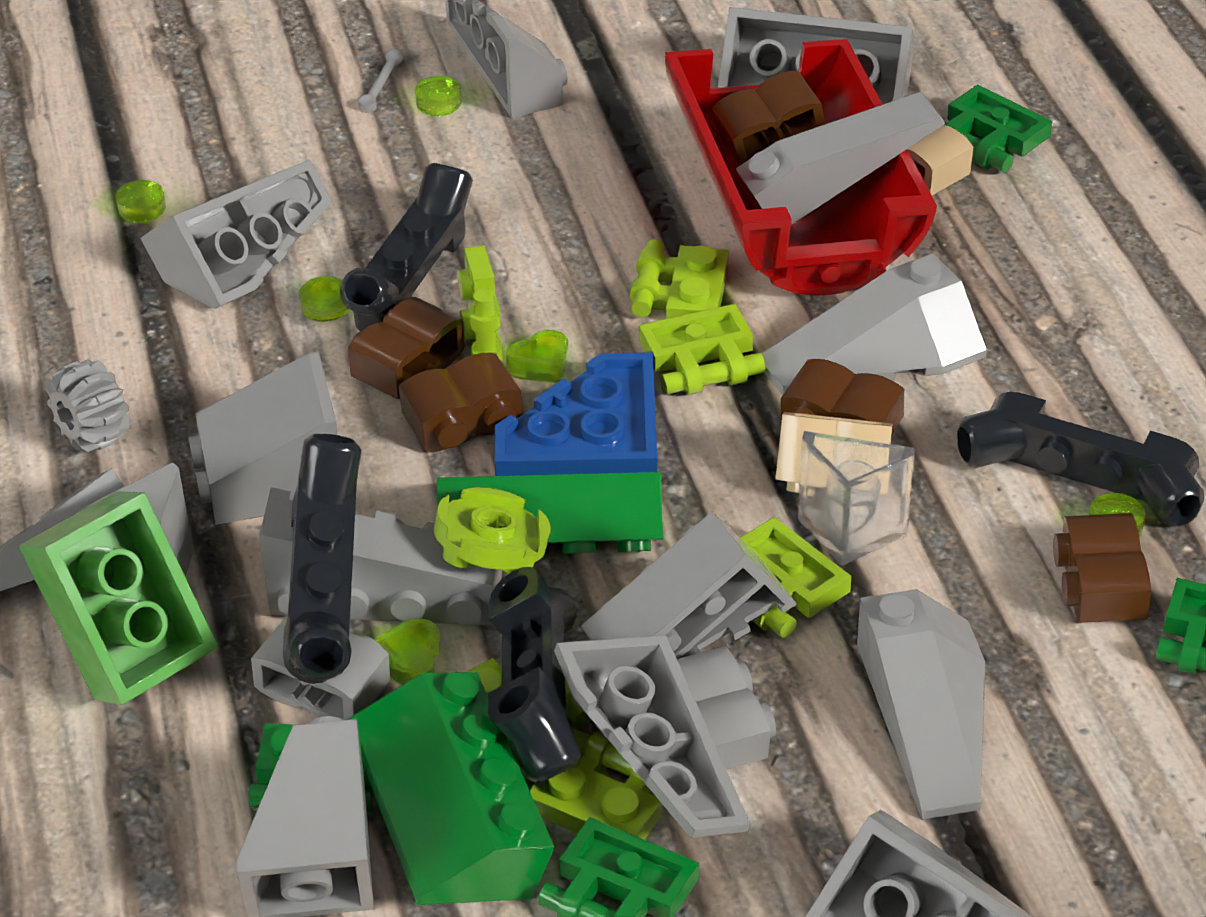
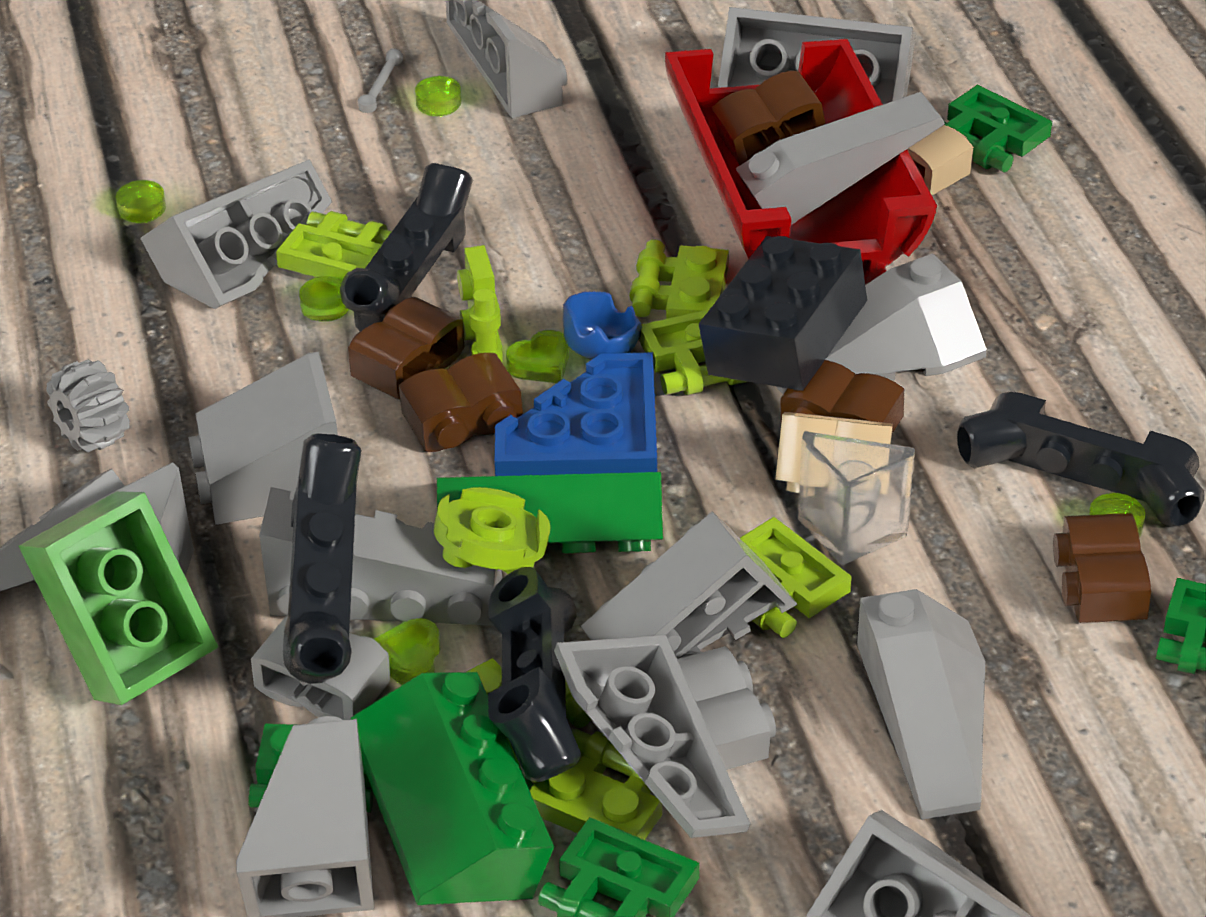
none -> lime plate [276,211,392,283]
none -> blue hair [563,291,642,359]
none -> black brick [699,236,868,391]

